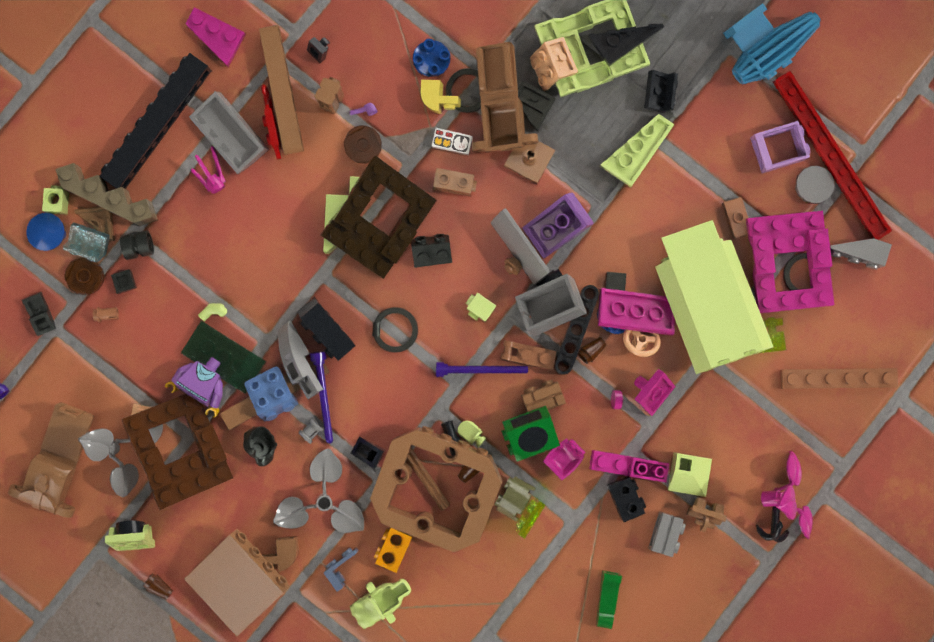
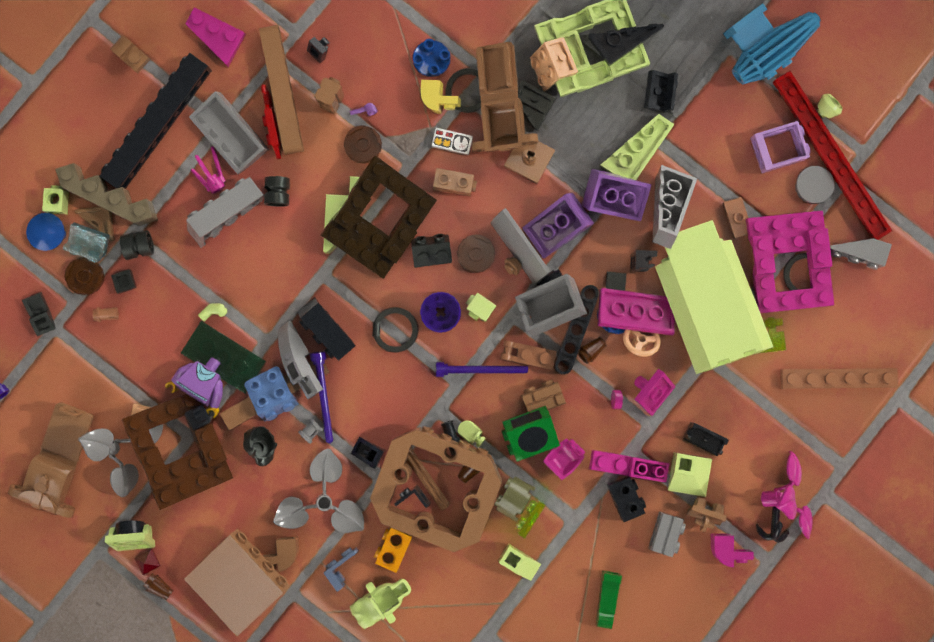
none -> medium nougat brick [110,35,150,74]
none -> dark red slope [134,549,161,575]
none -> black tile [184,404,211,431]
none -> light grey wedge [186,177,264,248]
none -> pearl dark grey wheel [264,176,290,207]
none -> black bracket [394,485,431,508]
none -> dark purple wheel [420,292,461,333]
none -> reddish brown tile [457,235,495,273]
none -> yellowish green slope [498,543,541,581]
none -> medium lavender slope [582,169,651,221]
none -> black hinge [630,250,657,273]
none -> light grey wedge [652,165,698,249]
none -> black hinge [683,422,729,456]
none -> dark pink brick [711,534,754,567]
none -> yellowish green cone [817,94,842,118]

